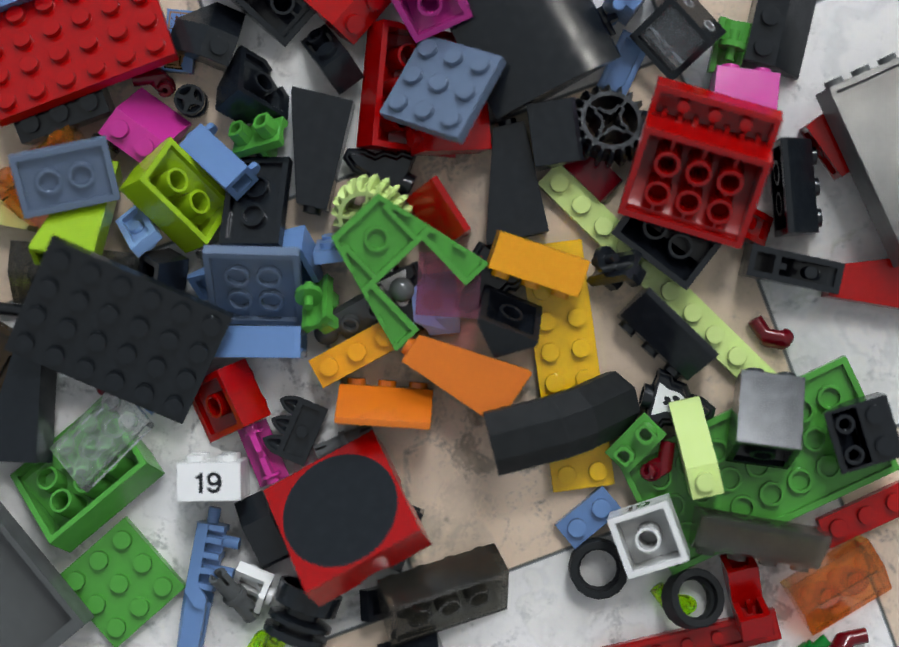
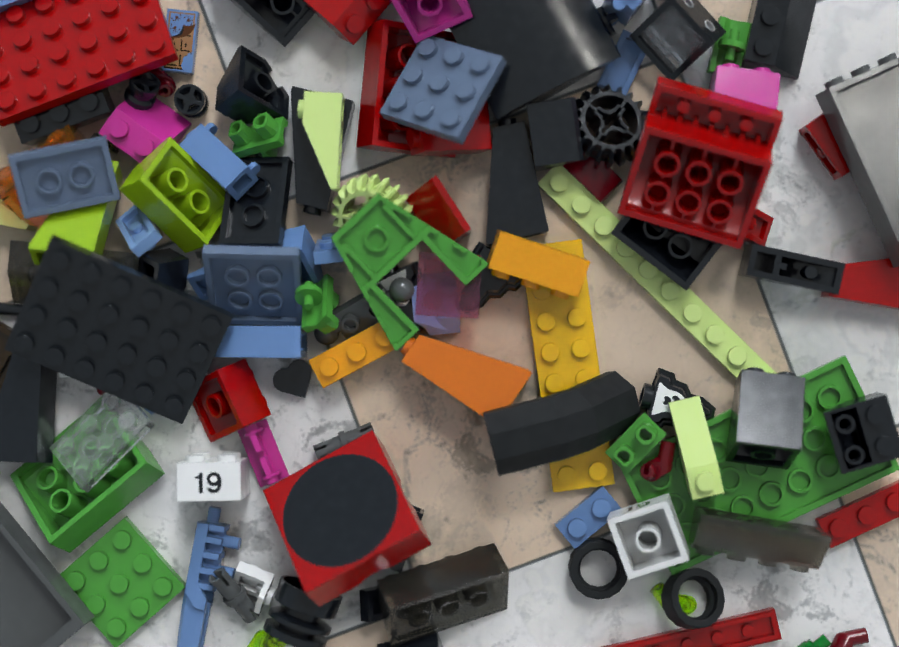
black slope [171,2,246,72] -> none
black slope [234,490,290,569] -> none
black plate [263,396,328,466] -> none
black slope [300,24,364,95] -> none
orange slope [334,377,434,430] -> none
black rock [343,148,417,195] -> none
black slope [477,284,542,358] -> none
black hips [586,246,646,291] -> none
black slope [617,287,719,381] -> none
red brick [720,549,774,642] -> none
dark red arm [748,315,794,350] -> none
black slope [769,137,823,238] -> none
clear orange slope [780,535,892,636] -> none
none -> black wheel [124,72,161,110]
none -> black tile [273,360,312,398]
none -> yellowish green slope [297,91,345,192]

